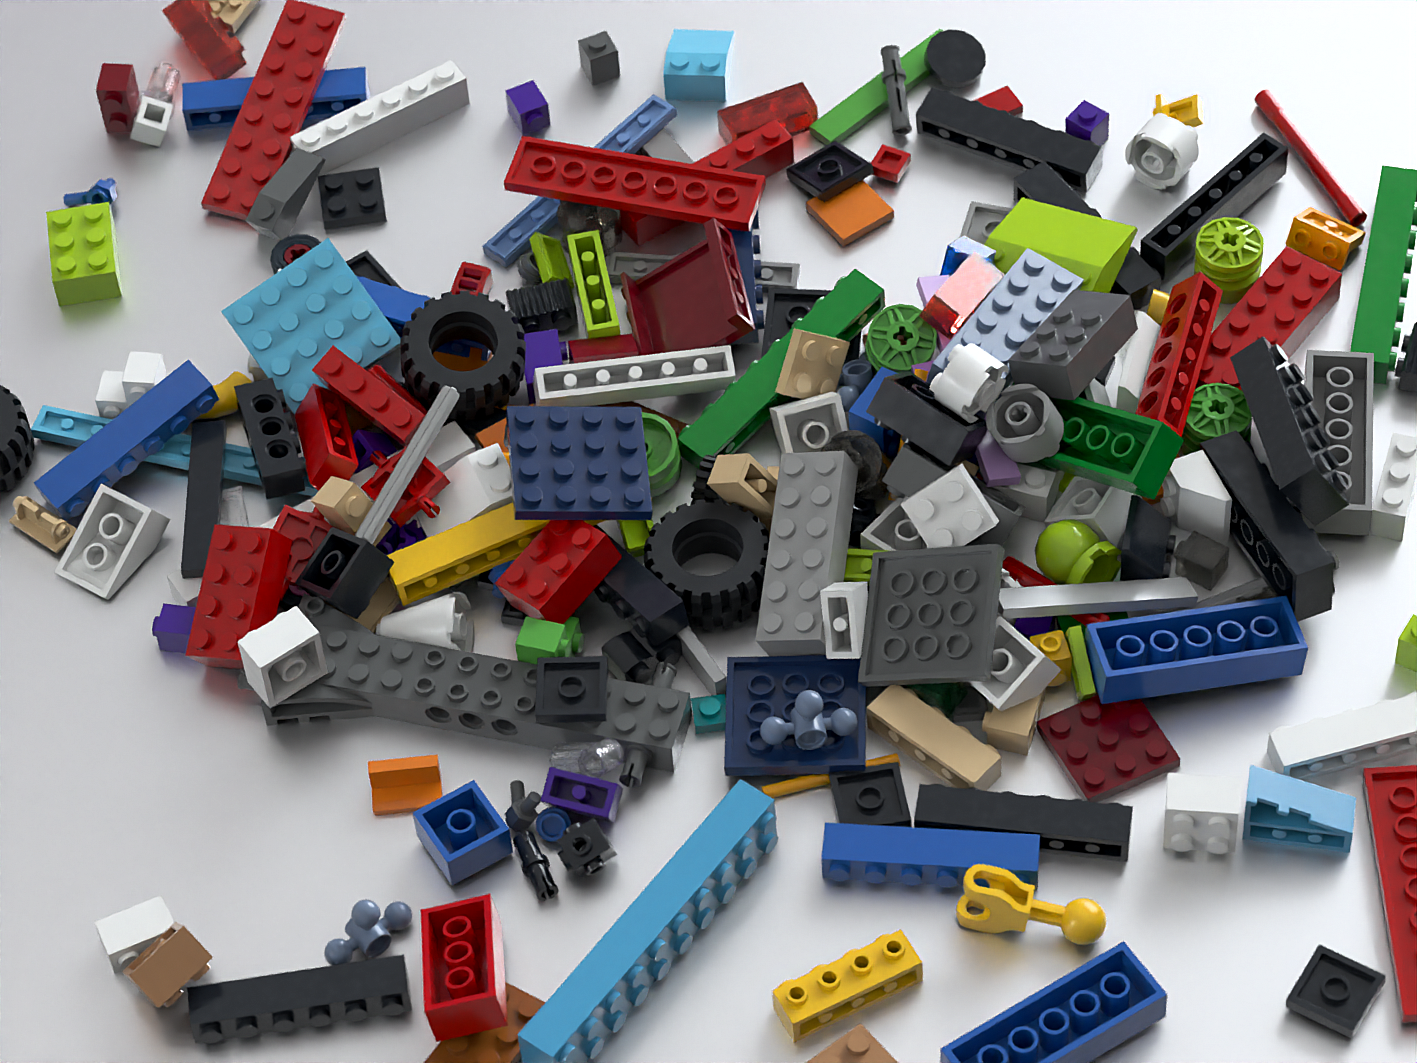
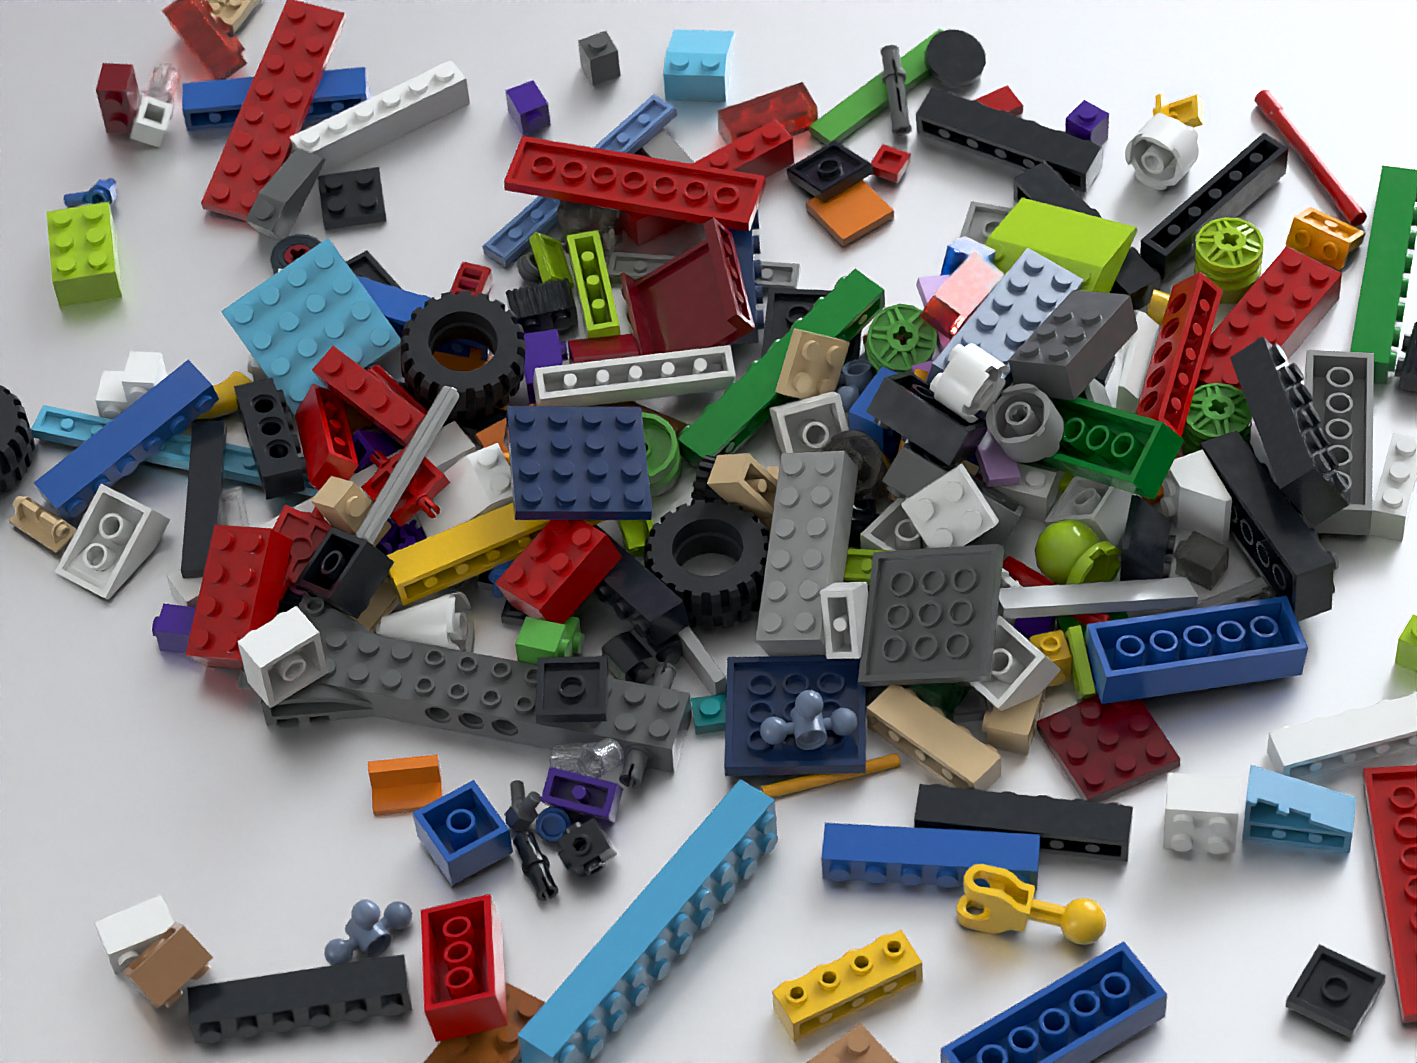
black plate [829,762,912,827] -> none

